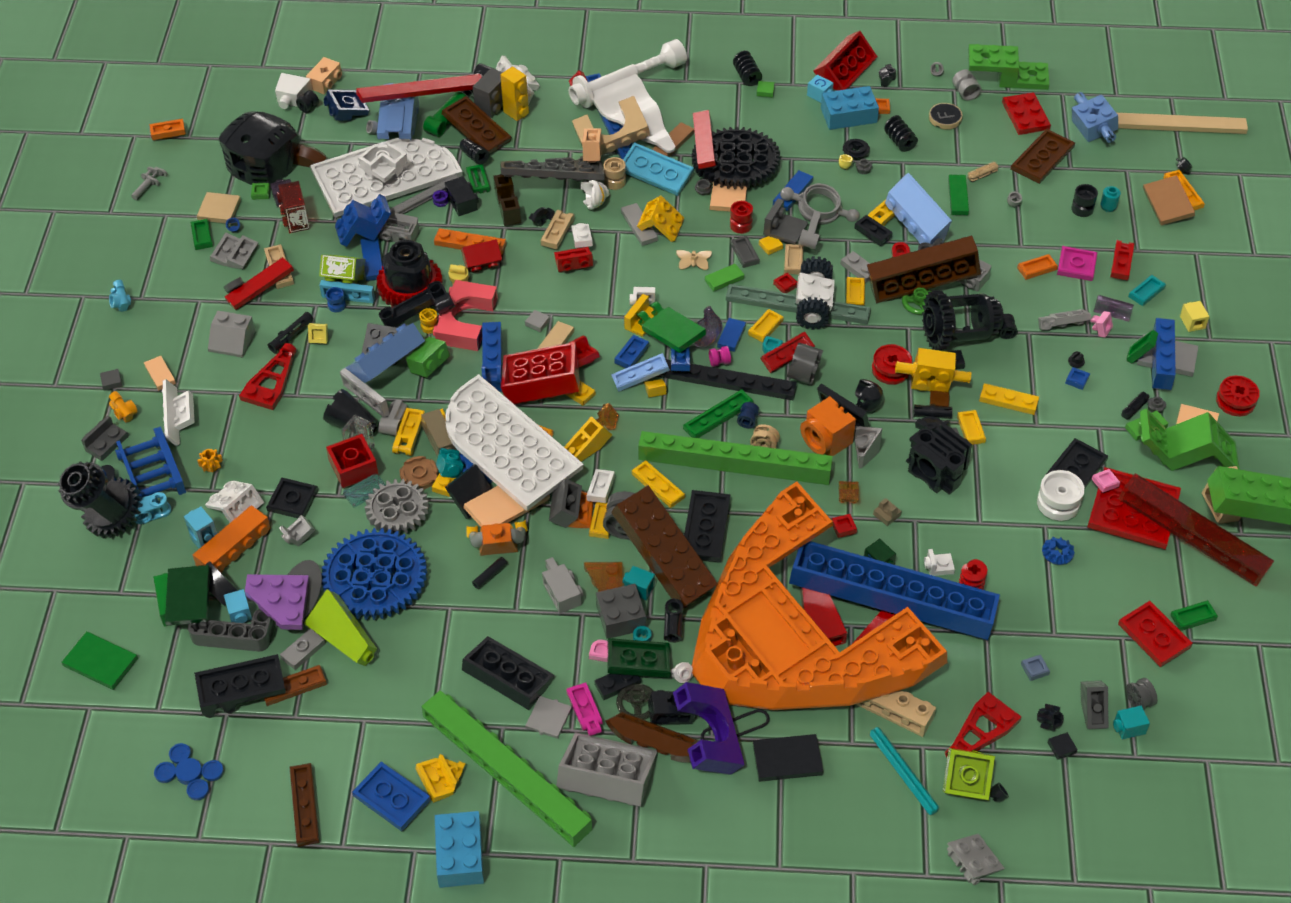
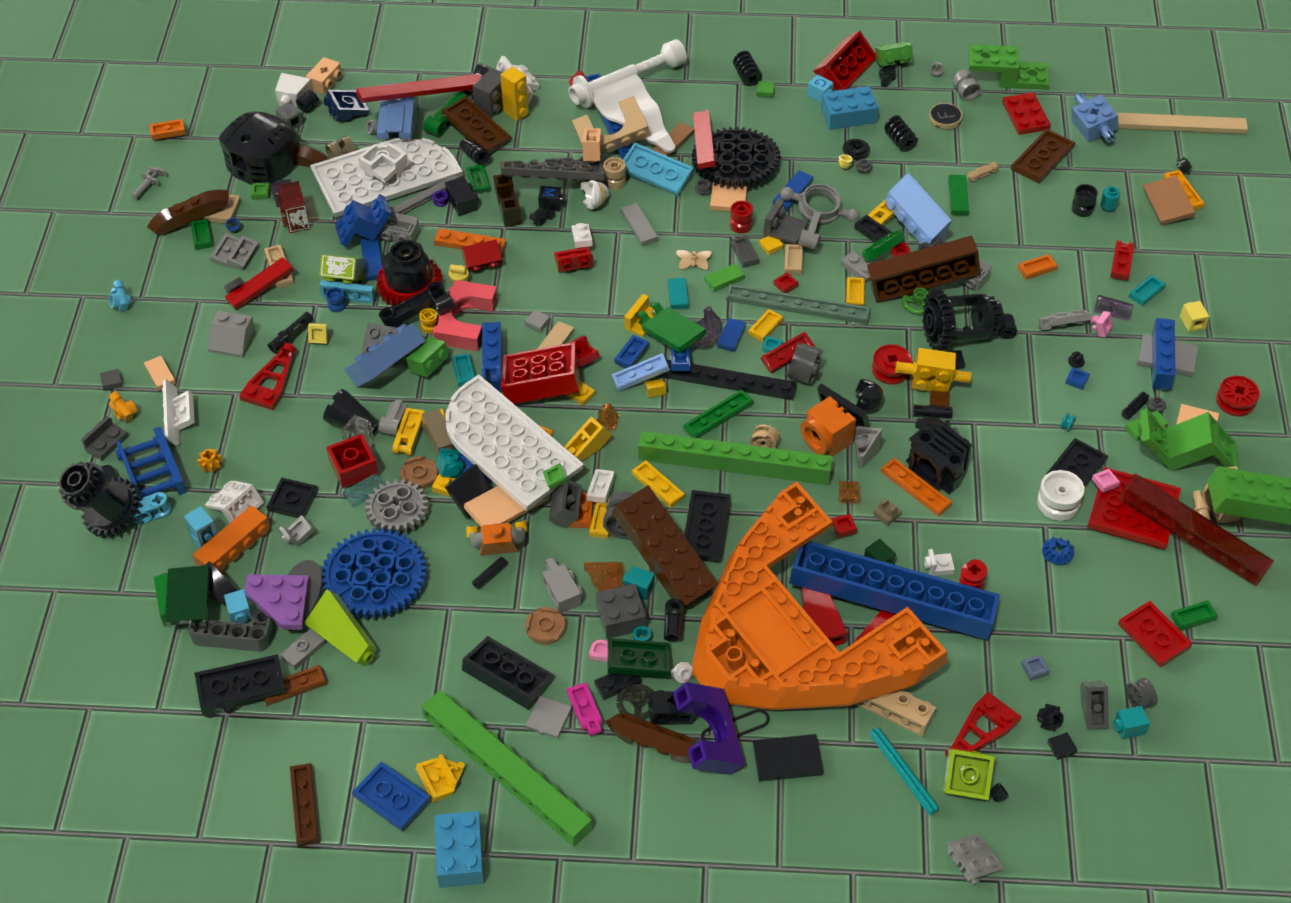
green tile [61,631,138,690] -> none
blue piece [154,743,224,800] -> none
light grey tile [340,368,390,417] -> none
tan plate [540,210,575,249] -> none
light grey slope [556,732,657,807] -> none
white bracket [630,287,655,305] -> none
yellow bracket [637,195,684,242] -> none
dark pink wheel [709,346,731,367] -> none
dark blue wheel [737,402,760,429] -> none
plate [796,256,835,330] -> none
orange tile [875,98,890,114] -> none
yellow tile [957,410,986,445] -> none
yellow plate [979,383,1039,415] -> none
light grey hinge [1007,191,1022,207] -> none
dark pink tile [1057,246,1097,281] -> none
green tile [1127,330,1158,364] -> none
none -> reddish brown brick [147,190,229,235]
none -> flat silver brick [275,102,303,129]
none -> dark tan wheel [325,136,356,159]
none -> teal tile [451,353,475,388]
none -> medium nougat tile [525,607,566,645]
none -> black brick [538,186,564,212]
none -> bright green tile [543,463,568,490]
none -> teal tile [668,278,689,309]
none -> green beam [861,230,906,261]
none -> bright green brick [875,42,913,66]
none -> orange tile [881,458,952,517]
none -> teal bush [1060,412,1076,432]
none -> tan pin [1192,490,1212,530]

